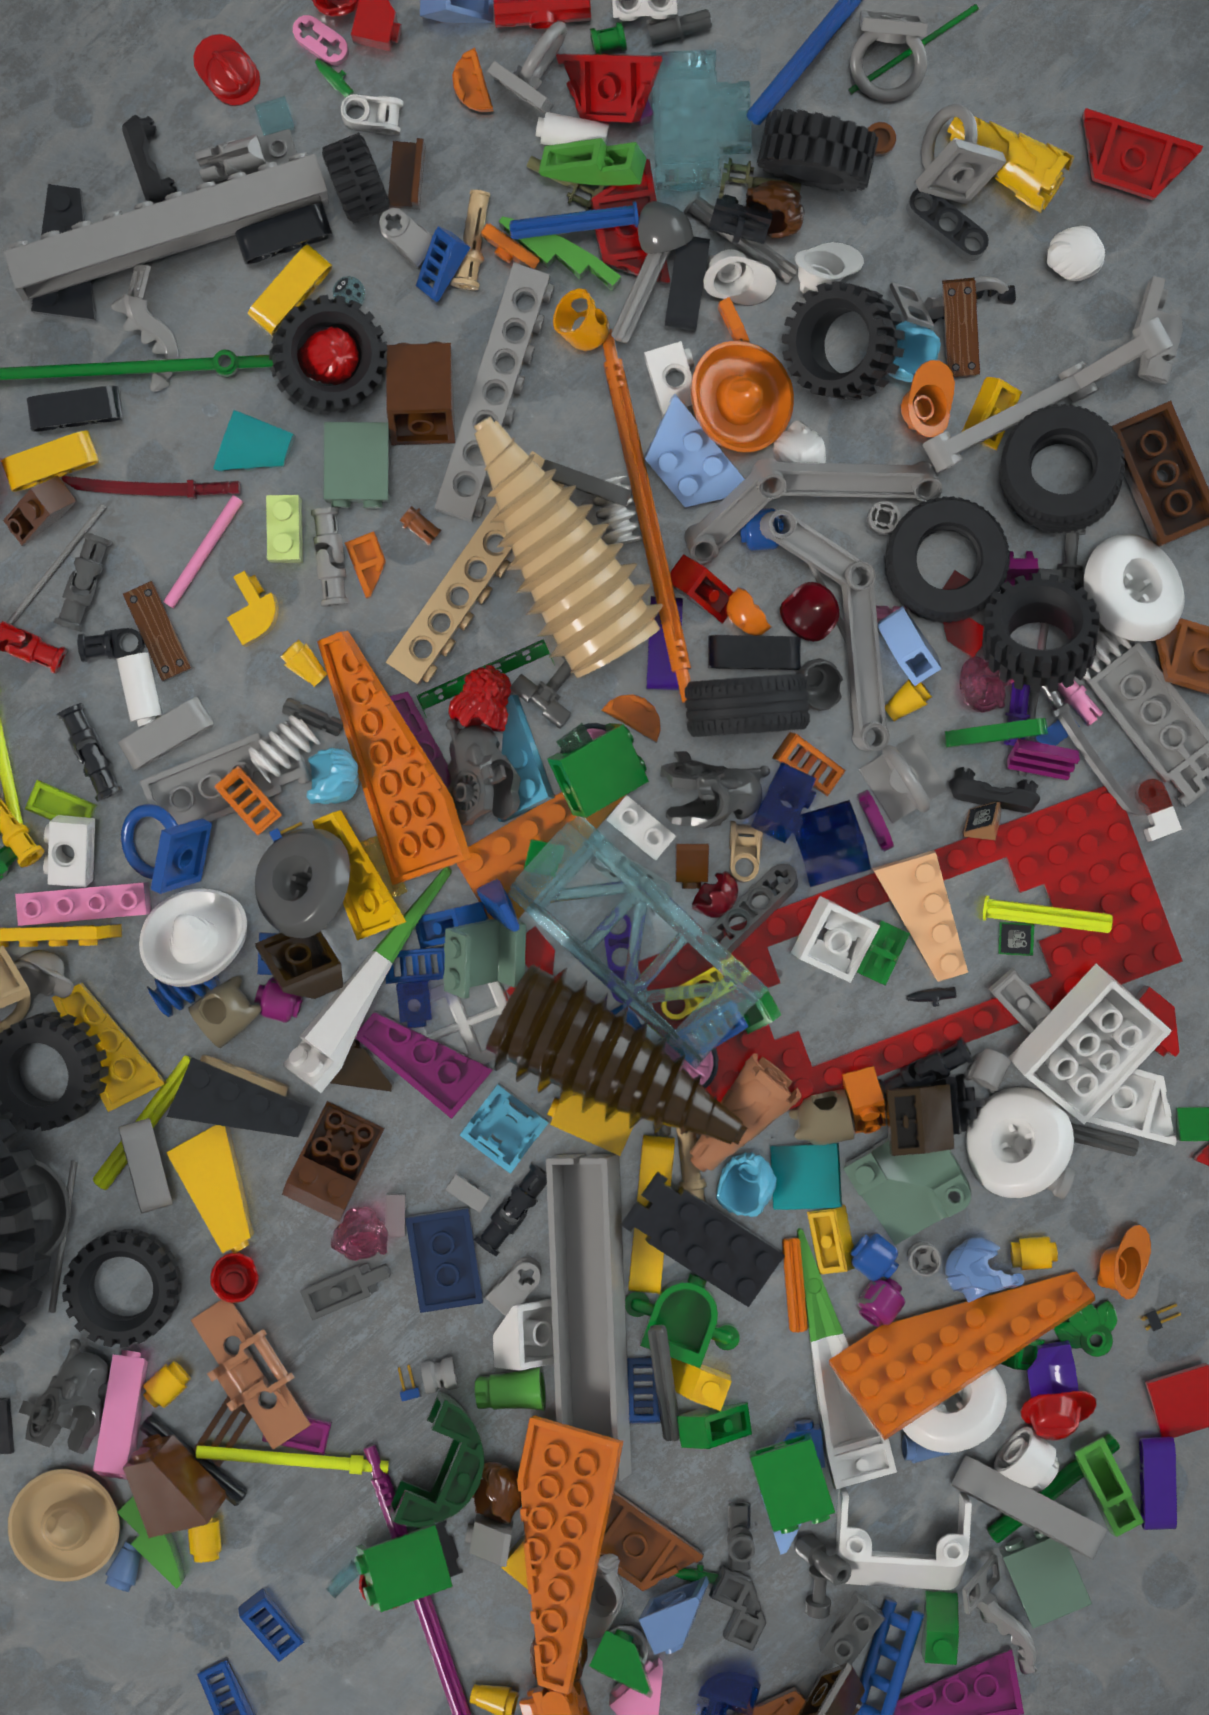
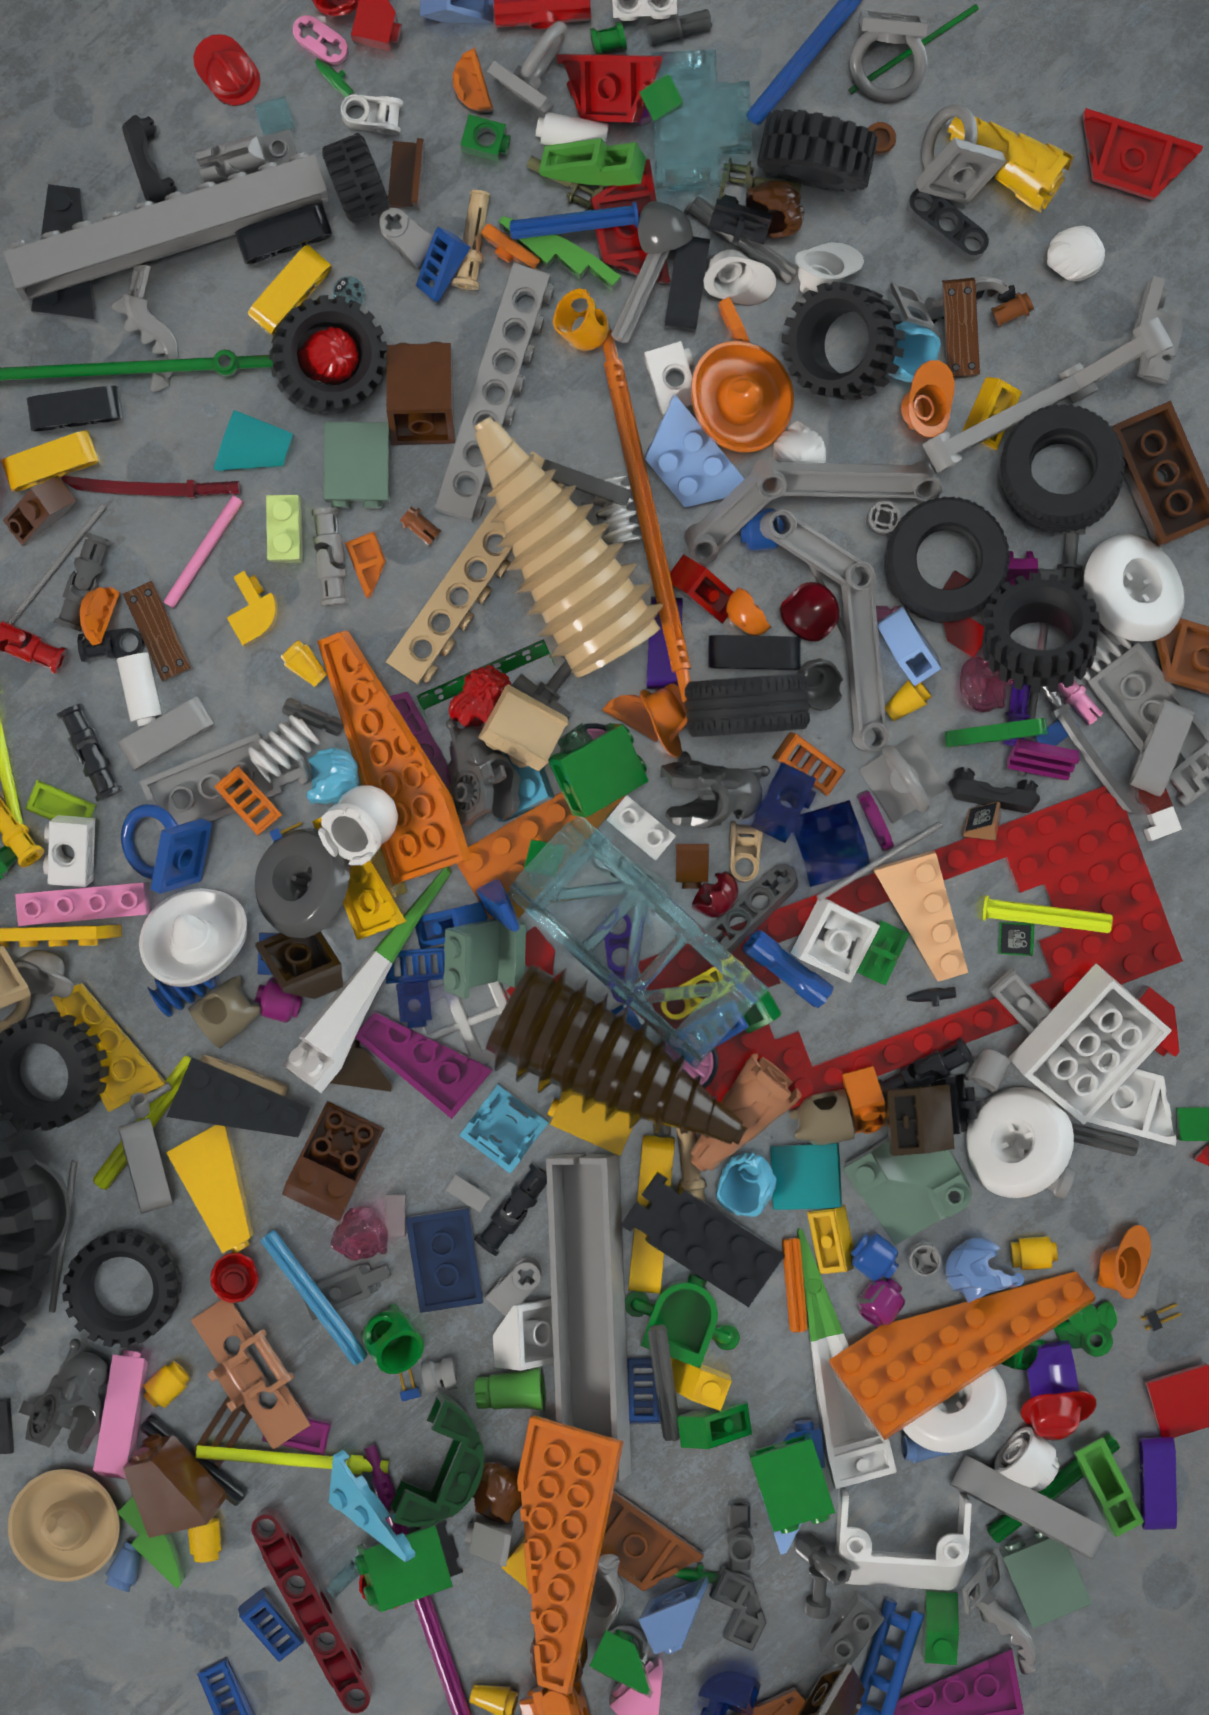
none -> orange plate [79,587,120,645]
none -> light grey hand [130,1082,172,1119]
none -> dark red beam [251,1508,372,1714]
none -> dark azure axle [261,1230,368,1365]
none -> white tile [318,785,398,865]
none -> medium azure wing [329,1450,415,1562]
none -> green piece [360,1304,424,1374]
none -> green brick [460,114,511,162]
none -> tan slope [479,684,569,771]
none -> green slope [639,73,683,122]
none -> orange piece [640,684,688,758]
none -> blue axle [742,929,834,1008]
none -> light grey piece [817,821,943,901]
none -> dark orange pin [991,292,1034,327]
none -> light grey beam [1129,699,1195,797]

